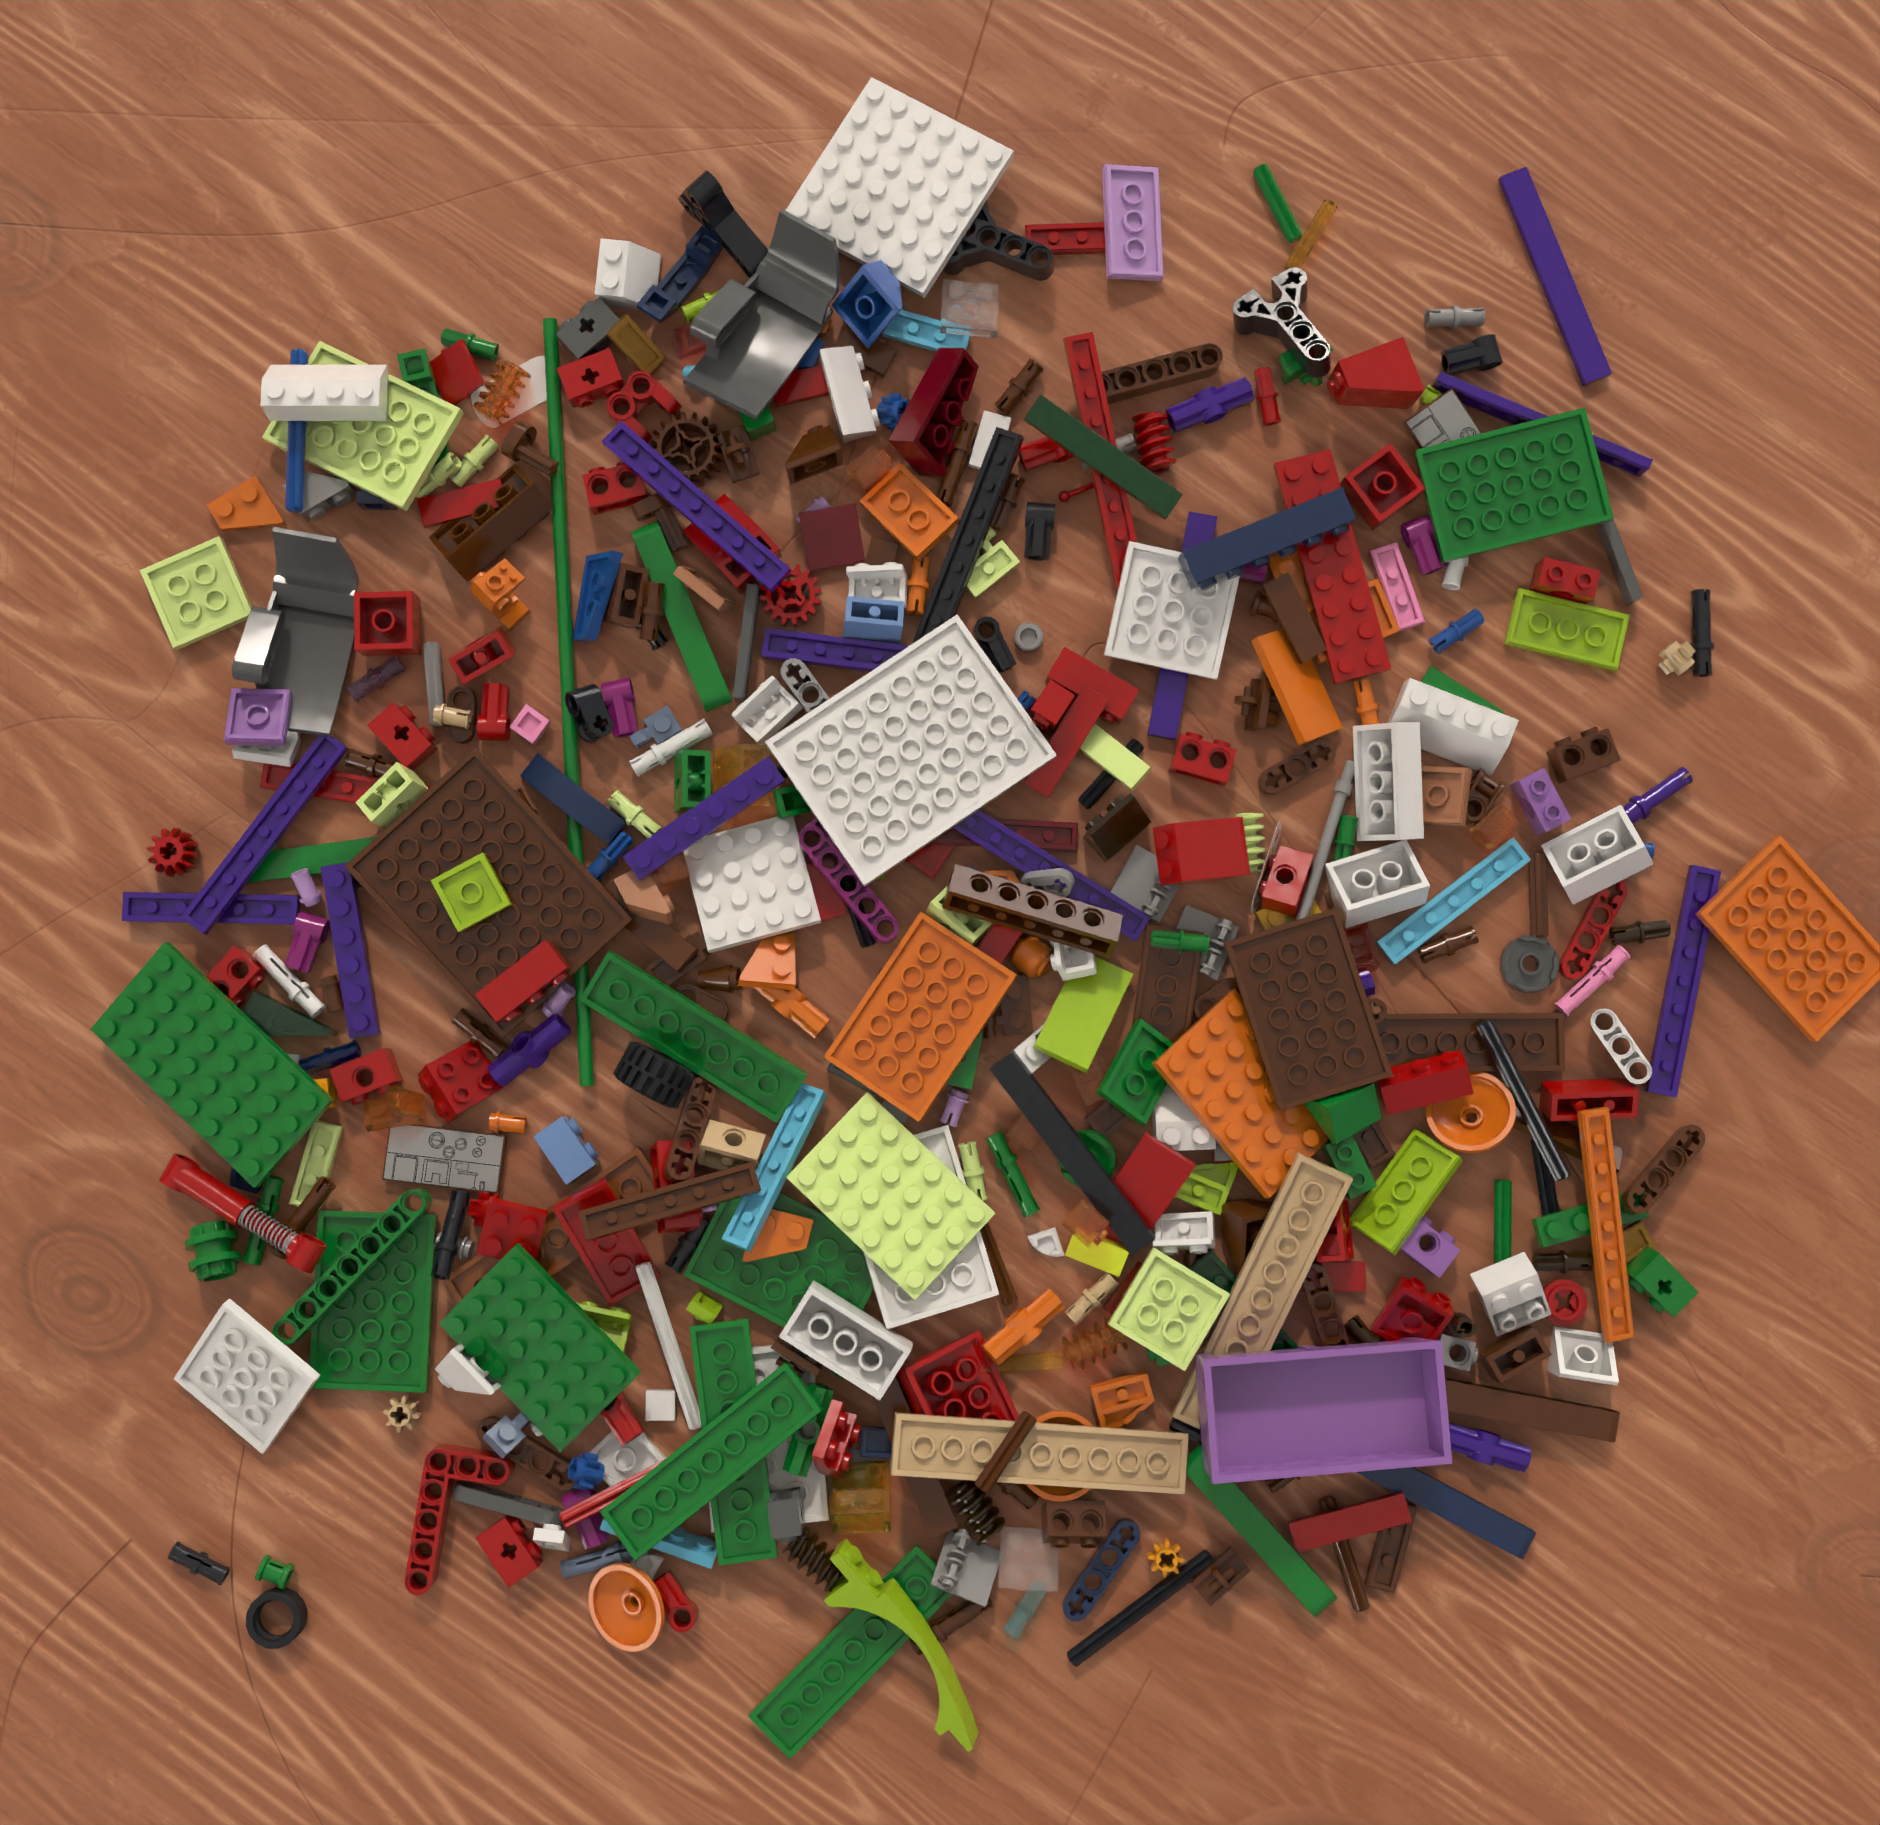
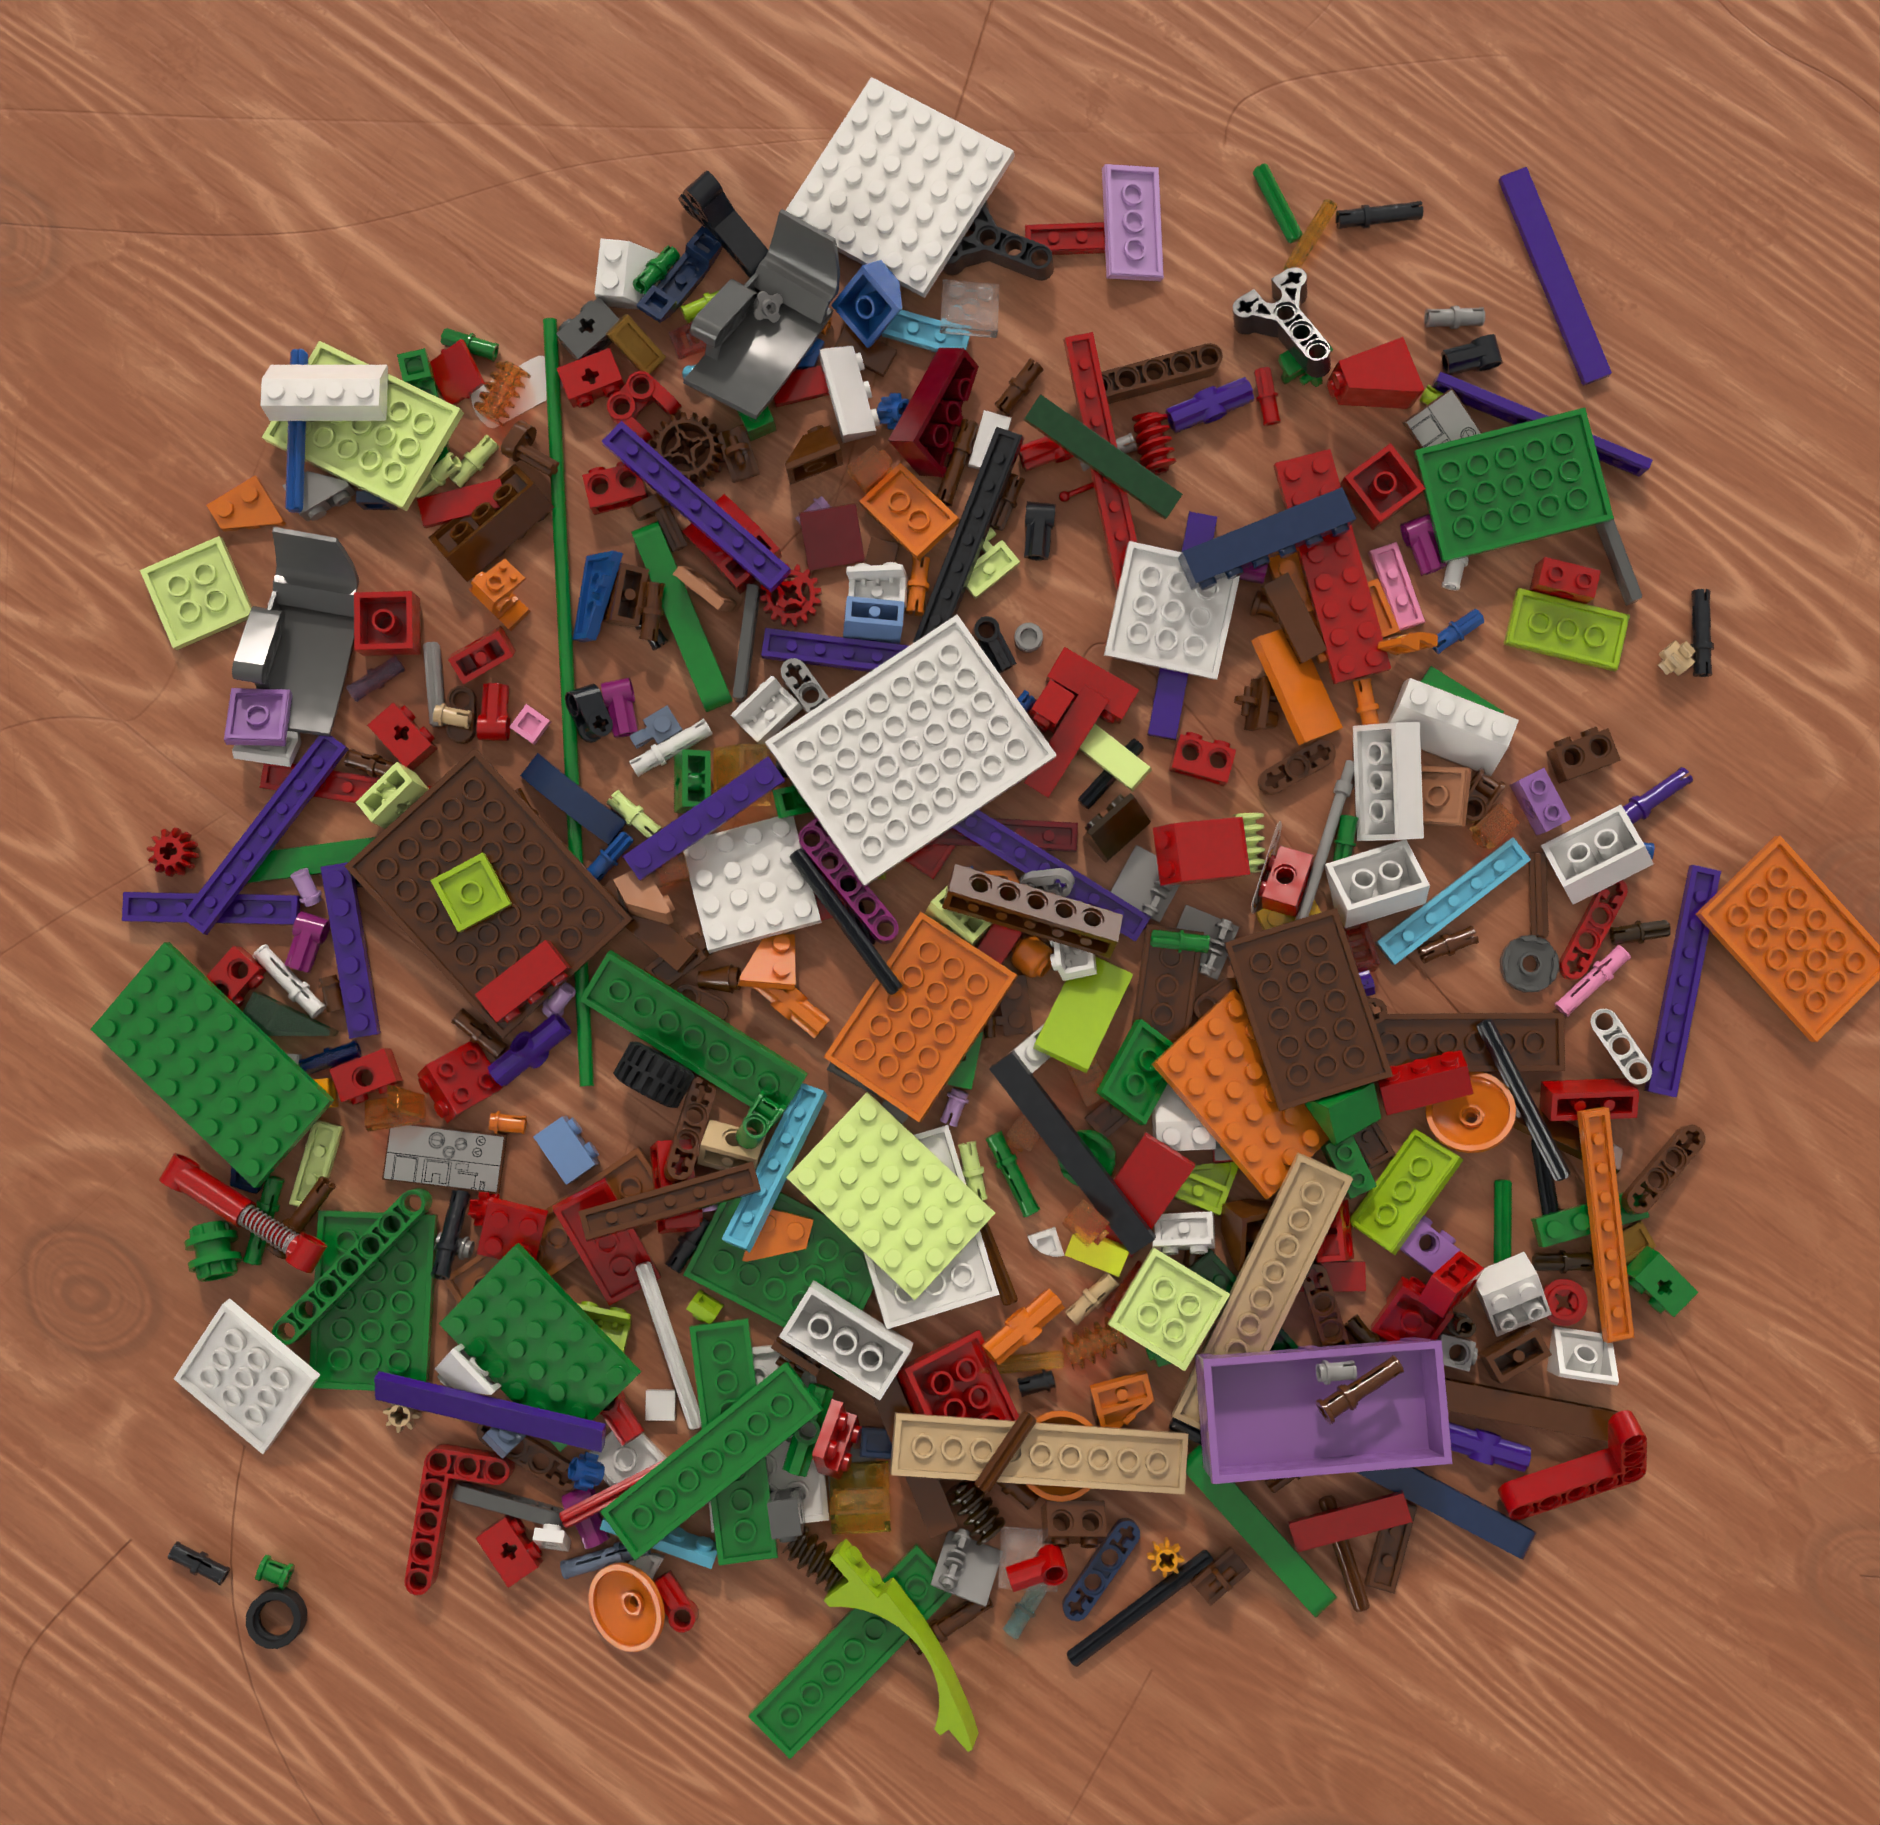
none -> dark purple tile [374,1371,606,1453]
none -> green pin [633,245,680,295]
none -> green piece [736,1090,786,1149]
none -> light grey plate [753,291,783,323]
none -> black axle [789,848,902,995]
none -> red piece [1005,1544,1068,1592]
none -> black pin [1017,1369,1056,1397]
none -> reddish brown pin [1315,1355,1404,1425]
none -> light grey pin [1316,1360,1357,1385]
none -> black pin [1335,201,1424,229]
none -> orange slope [1378,632,1438,655]
none -> red brick [1418,1251,1484,1318]
none -> red beam [1497,1410,1647,1520]

